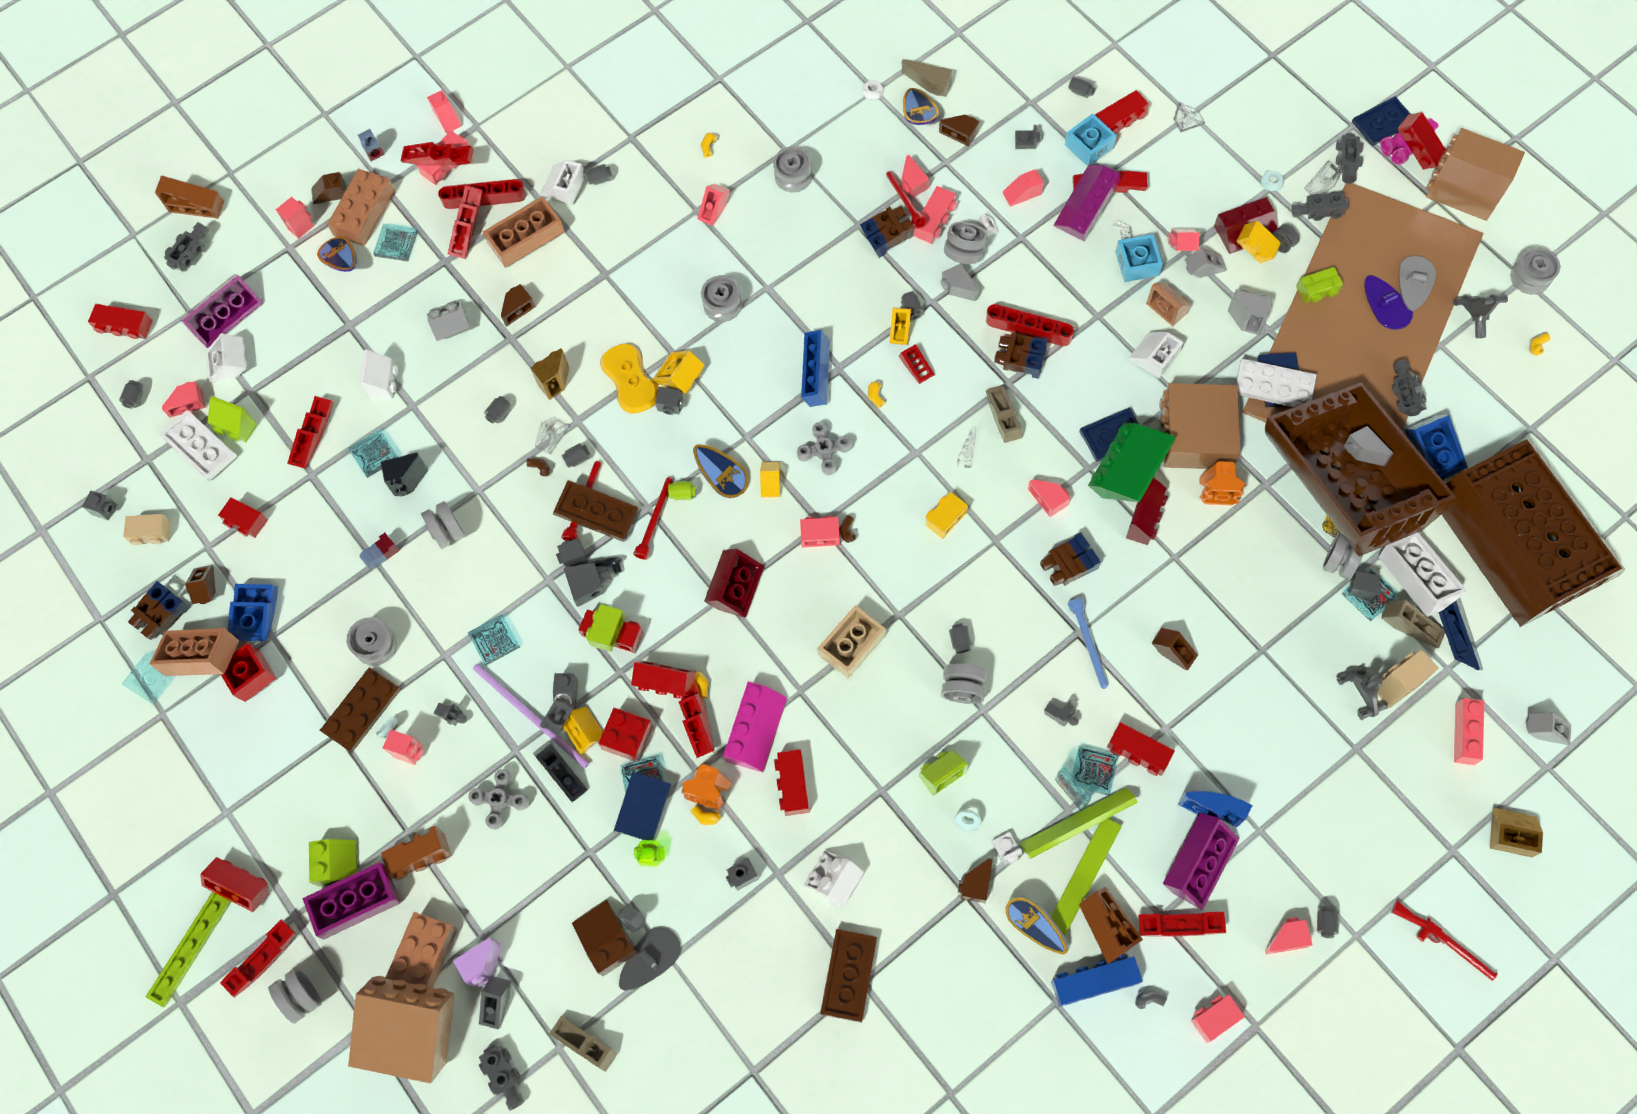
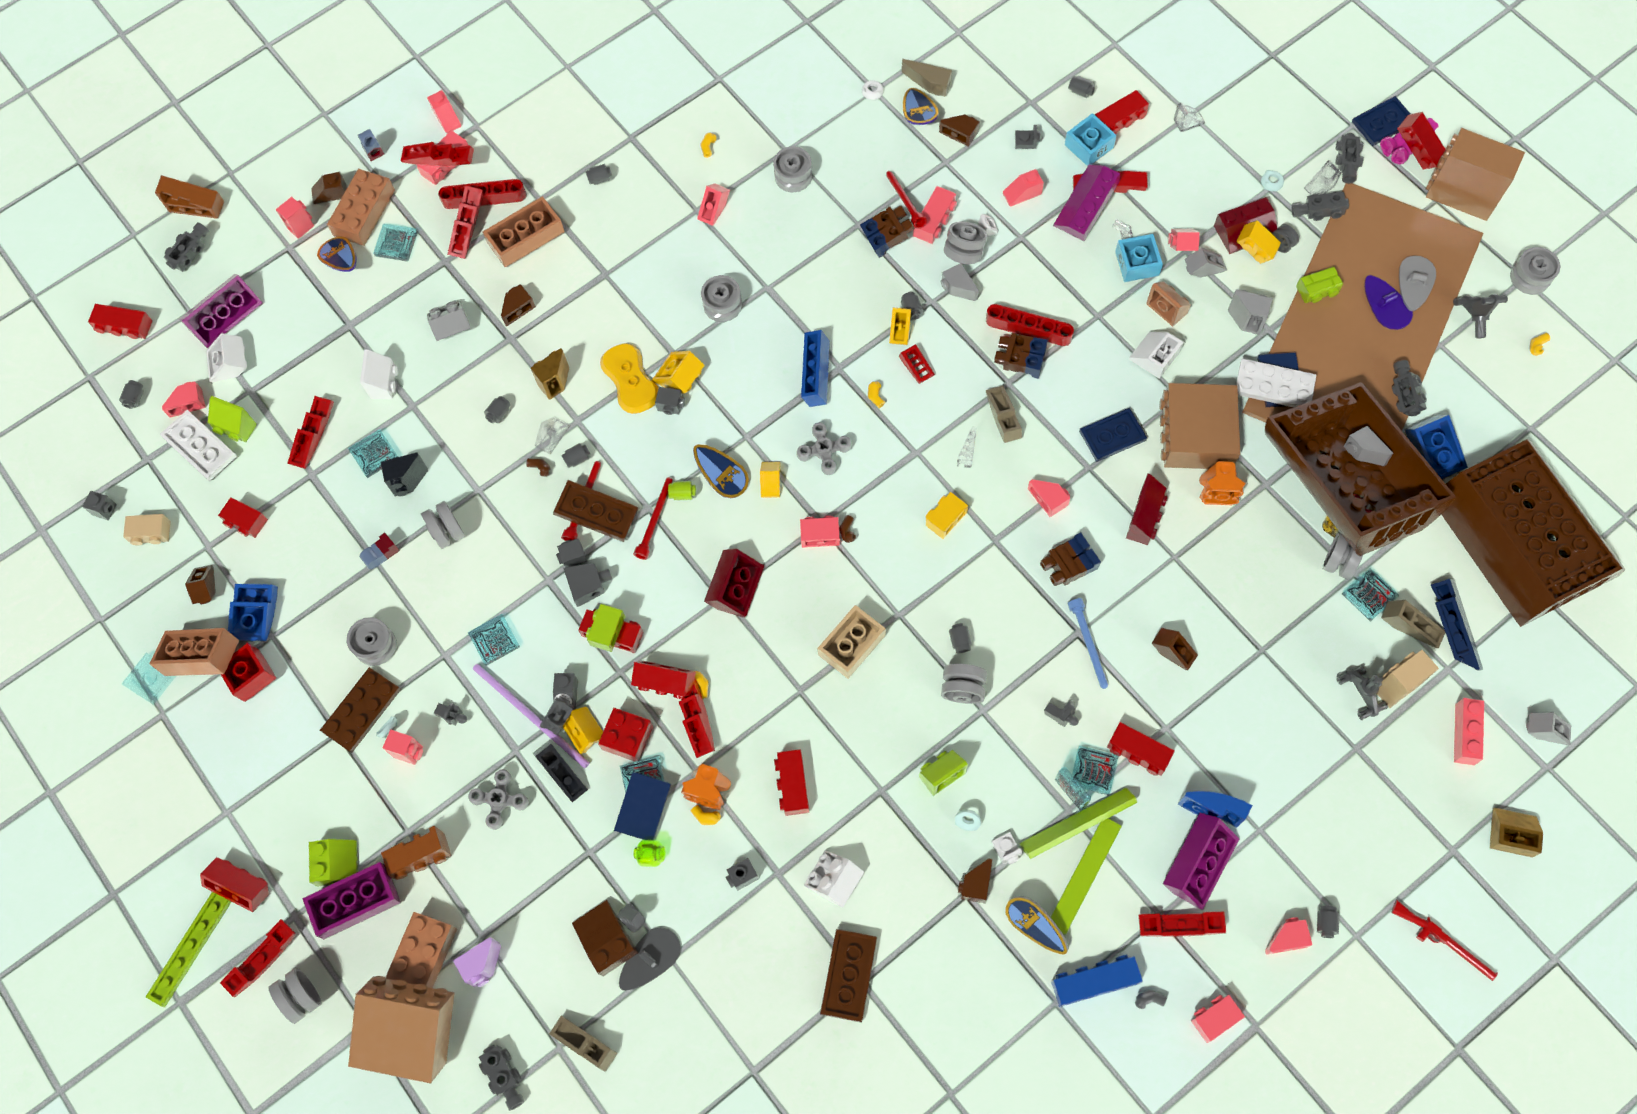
reddish brown hips [128,581,191,640] -> none
dark grey slope [479,975,511,1030] -> none
white slope [540,160,585,204] -> none
black bar [587,557,622,574] -> none
dark pink slope [723,681,787,773] -> none
coral slope [901,155,929,199] -> none
dark orange wedge [1079,887,1143,964] -> none
green slope [1088,423,1175,502] -> none
dark grey brick [1348,571,1382,600] -> none
white slope [1379,533,1467,617] -> none

